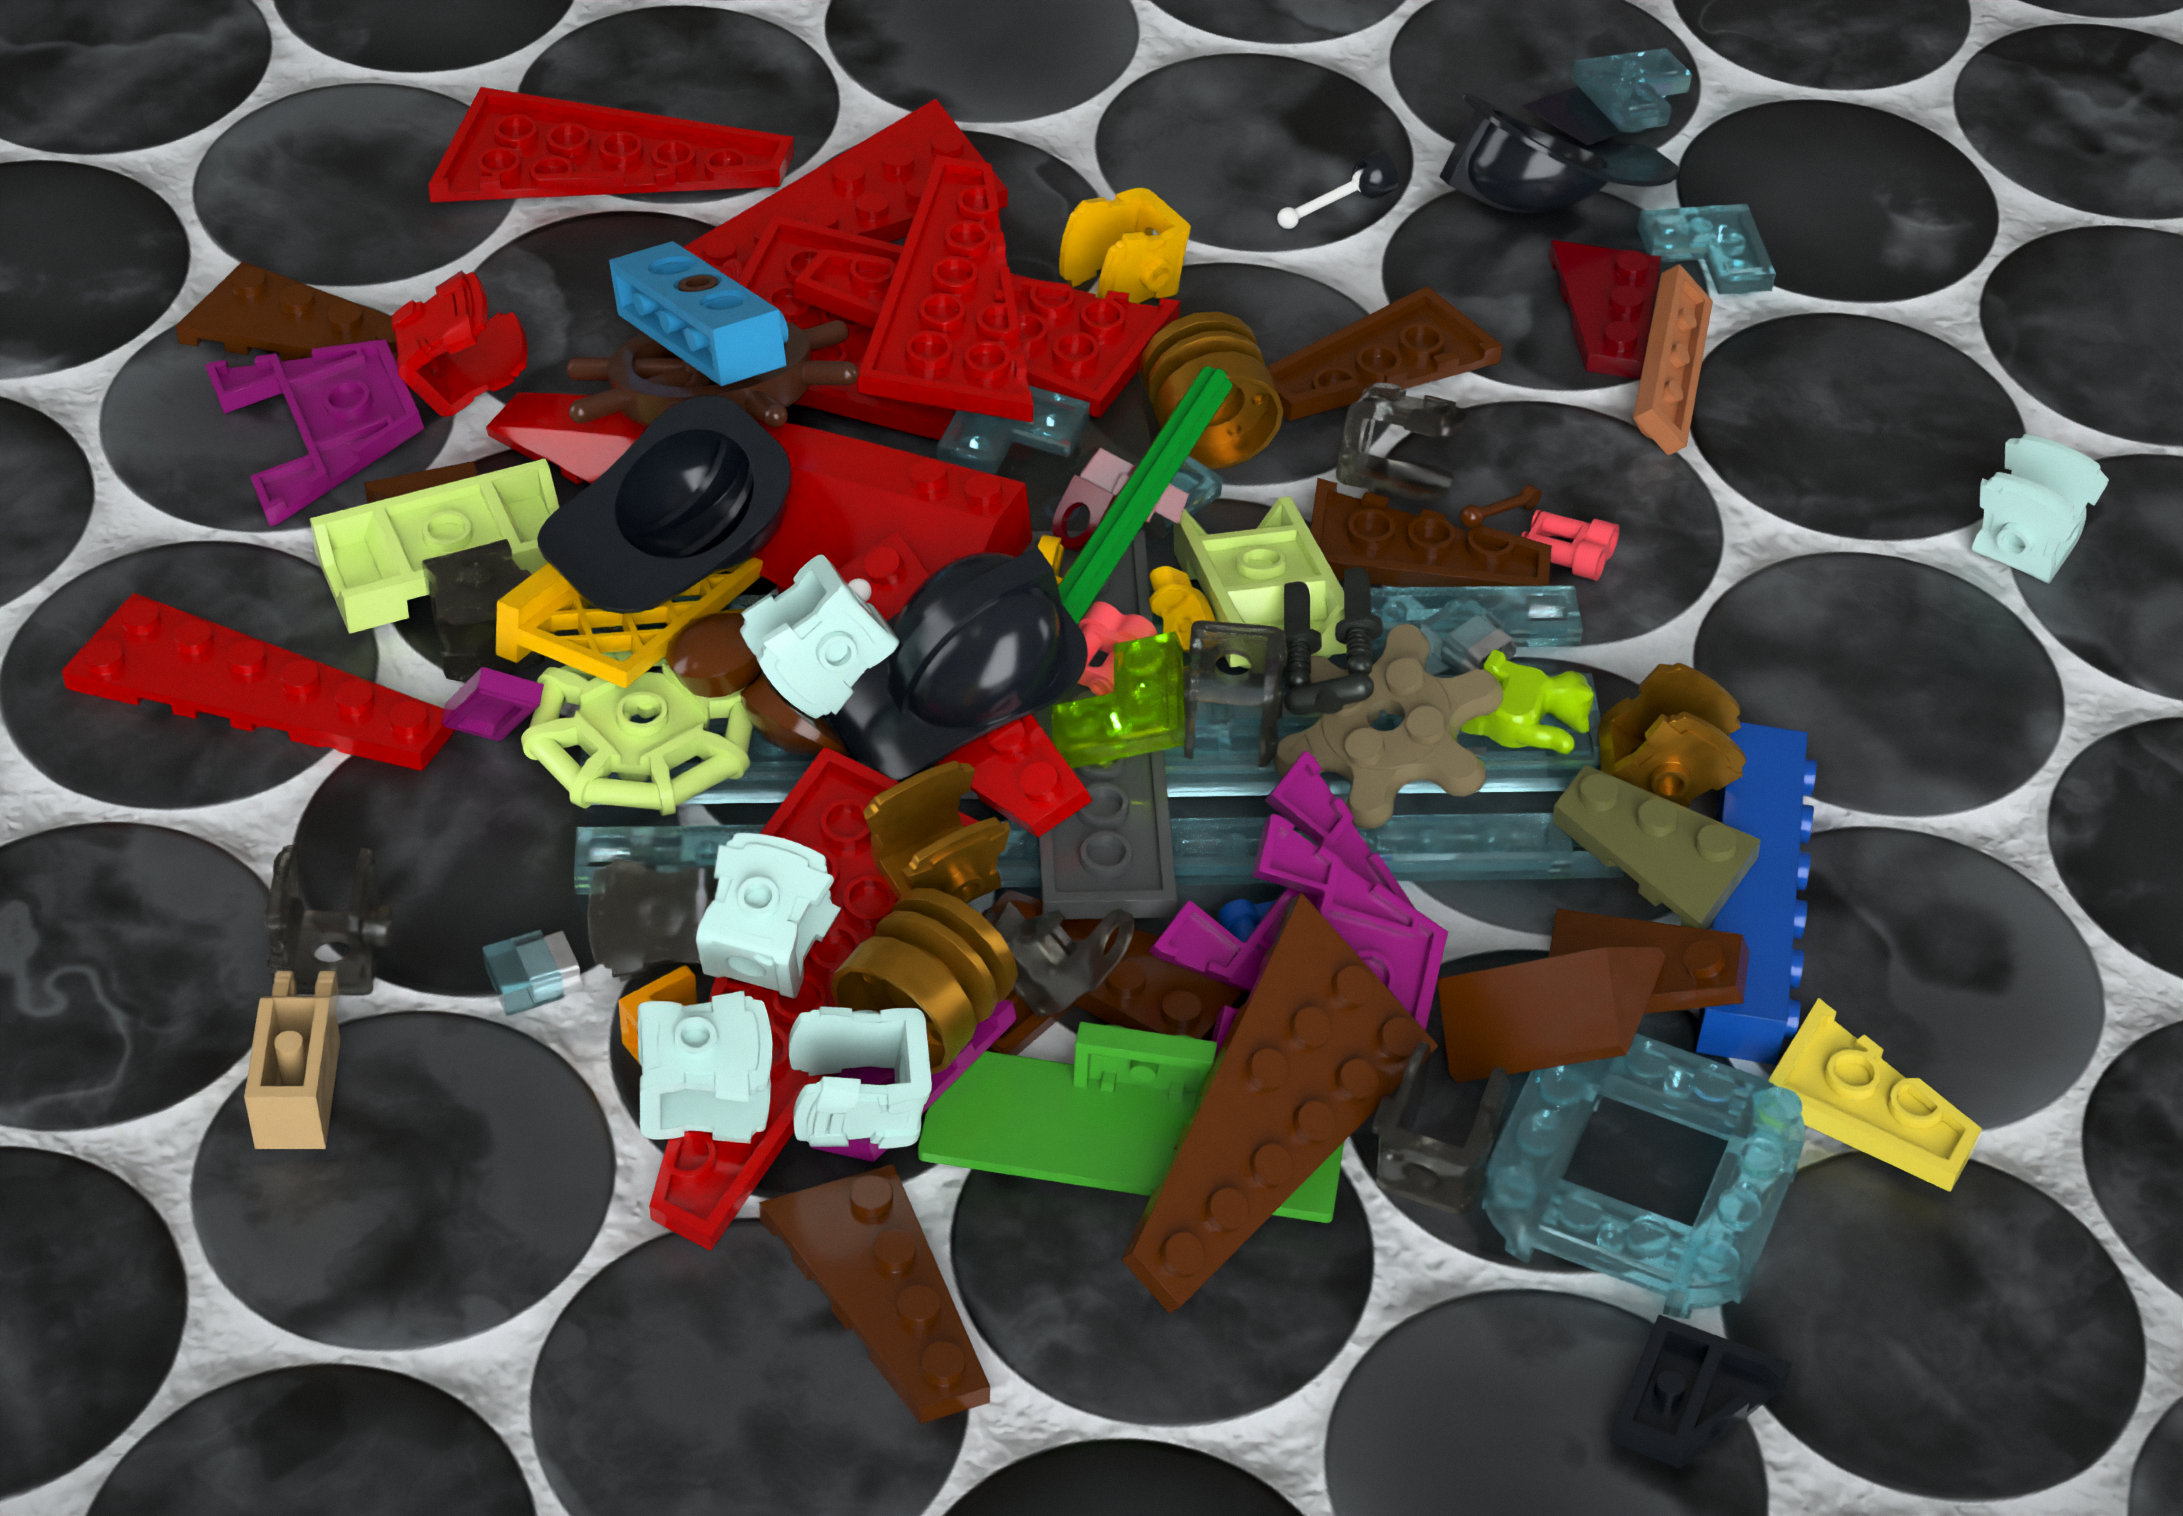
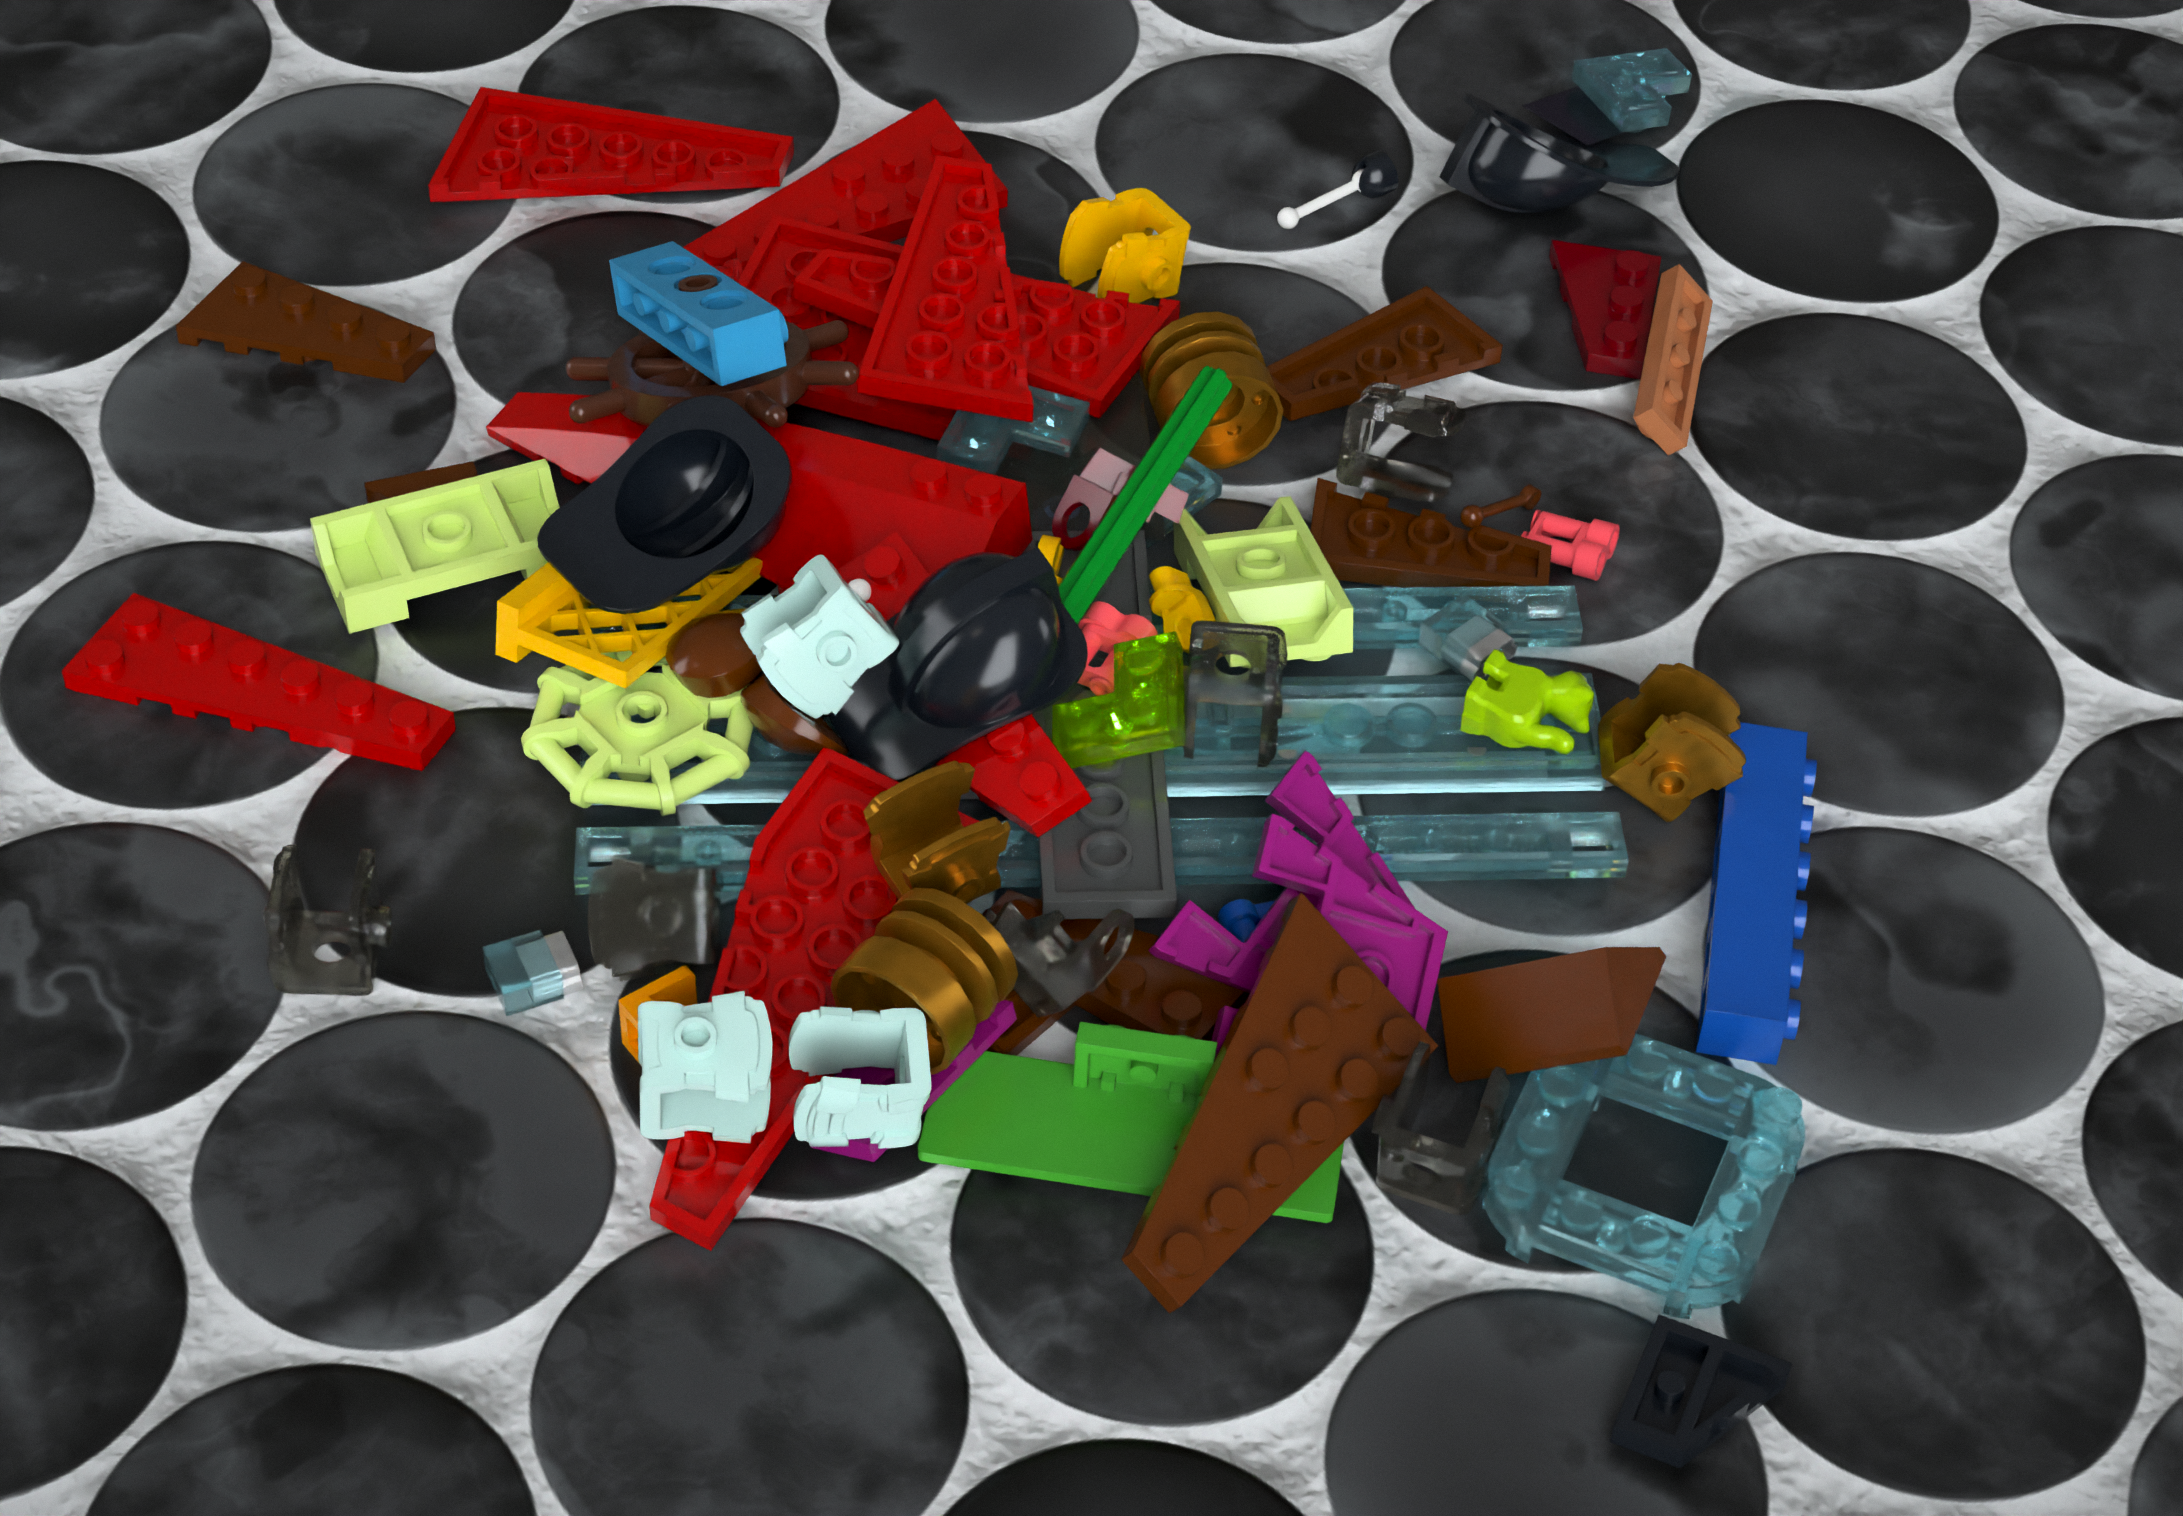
magenta wing [205,339,424,527] -> none
tan hinge [244,971,341,1149] -> none
red piece [391,270,528,417] -> none
clear smoke piece [422,539,546,683] -> none
magenta tile [441,667,544,742] -> none
light aqua piece [696,833,841,999] -> none
reddish brown wing [759,1164,990,1424] -> none
dark tan plate [1273,624,1504,829] -> none
pearl dark grey piece [1275,567,1383,715] -> none
reddish brown wing [1548,908,1750,1014] -> none
olive wing [1553,765,1761,929] -> none
clear light blue plate [1638,204,1776,294] -> none
light yellow wing [1760,998,1982,1192] -> none
light aqua piece [1972,434,2109,584] -> none

